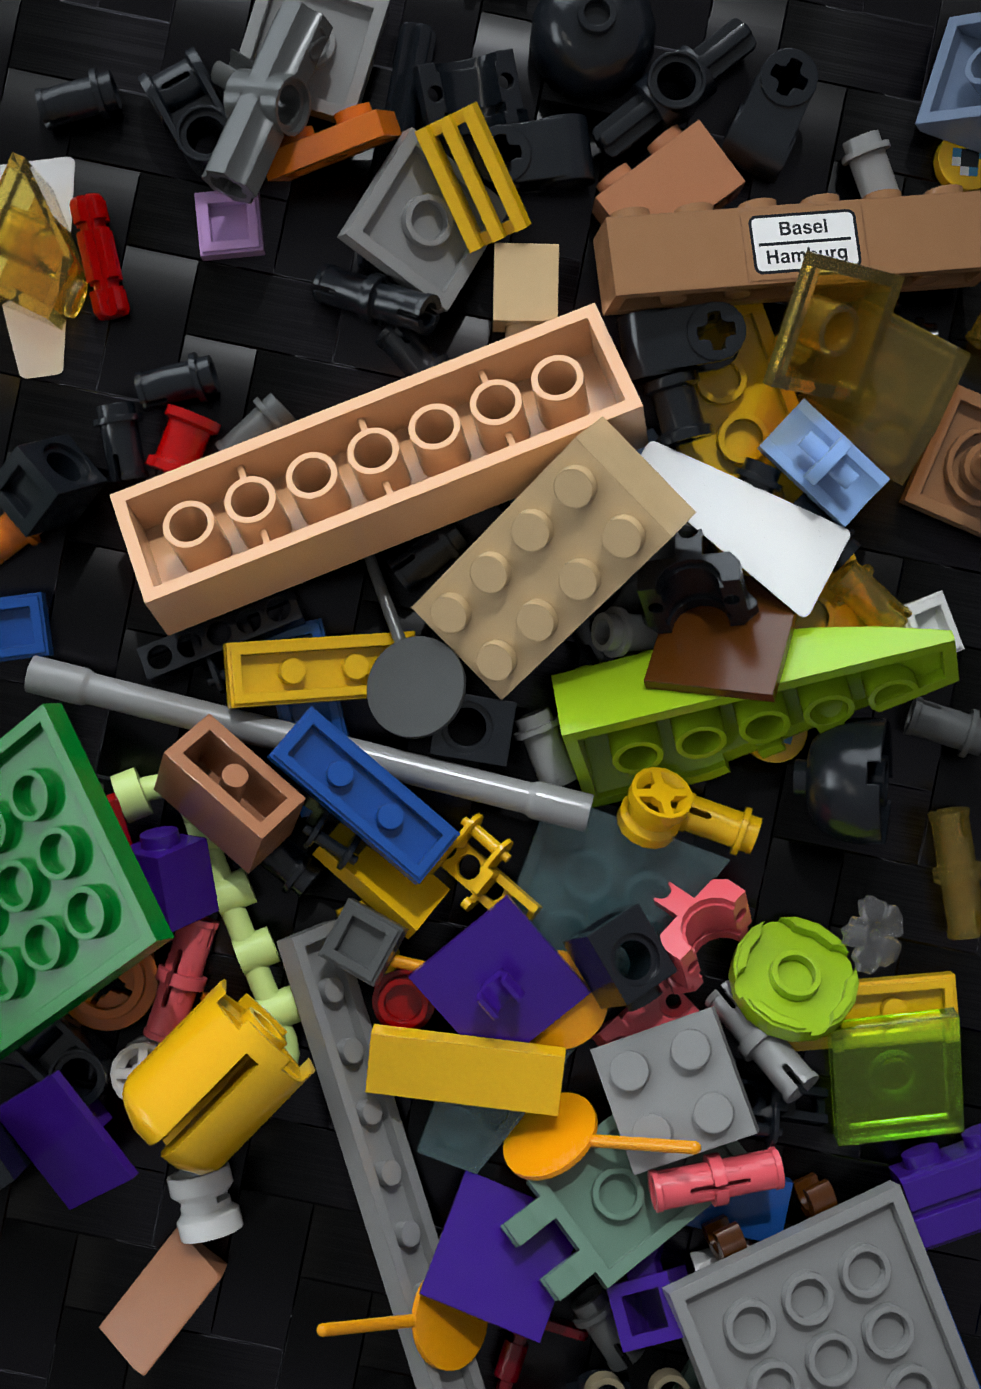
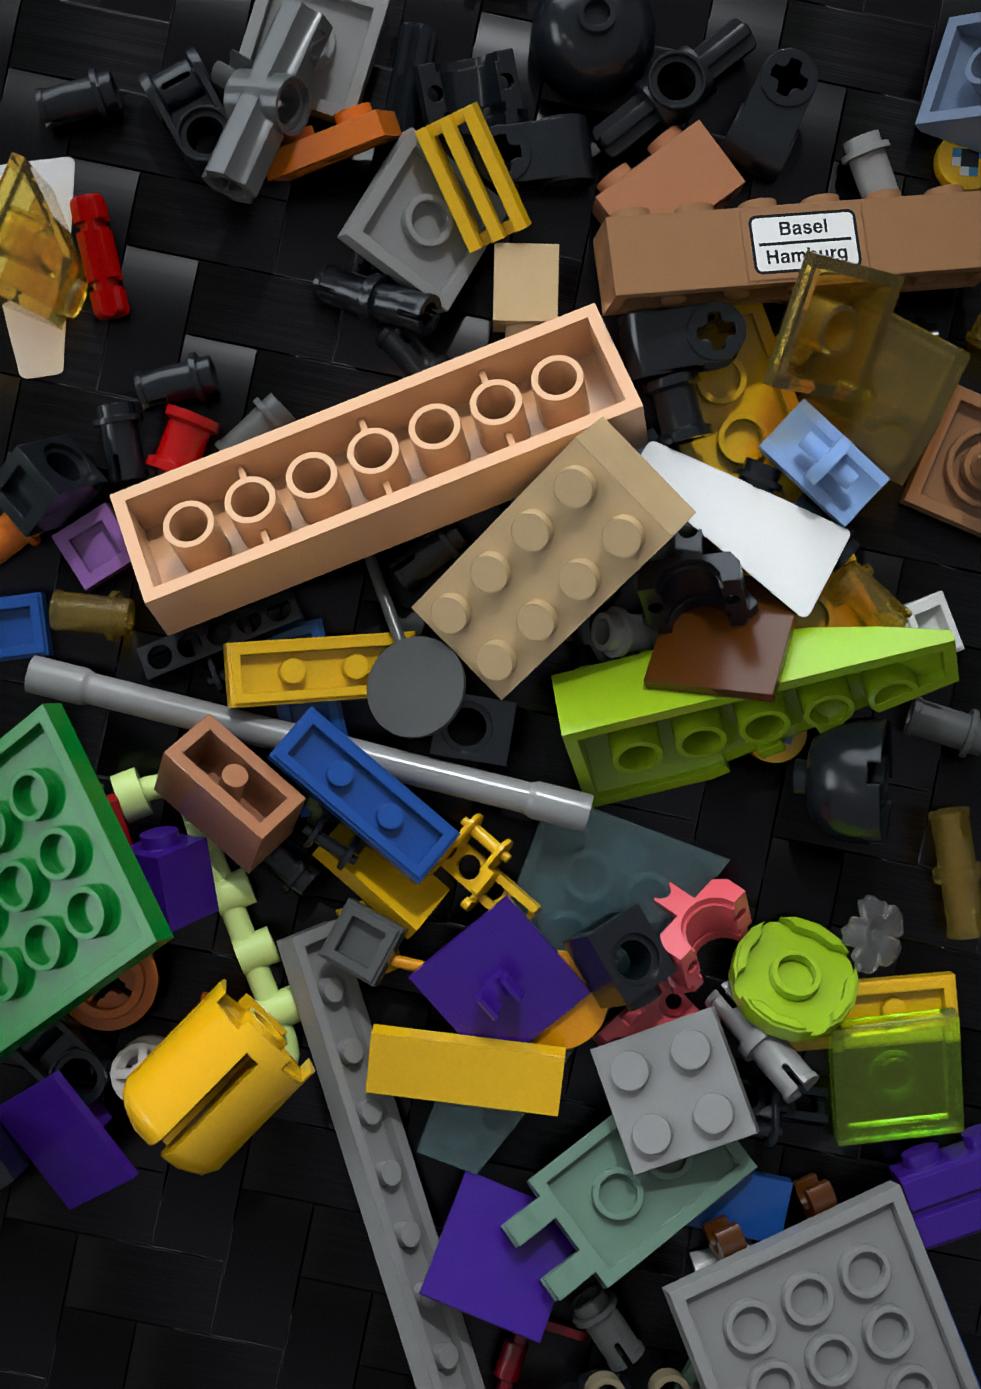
nougat slope [99,1227,228,1376] -> none
coral pin [143,916,220,1043] -> none
white wheel [166,1161,243,1244] -> none
lavender tile [194,191,266,261] -> none
light orange piece [316,1280,488,1371] -> none
red plate [372,968,435,1029] -> none
light orange piece [503,1092,701,1181] -> none
light grey pin [513,706,577,786] -> none
dark purple brick [606,1243,688,1353] -> none
yellow wheel [616,767,693,849] -> none
coral pin [647,1146,785,1213] -> none
yellow pin [679,792,762,856] -> none
none -> clear yellow pin [49,589,135,641]
none -> medium lavender tile [51,503,132,591]

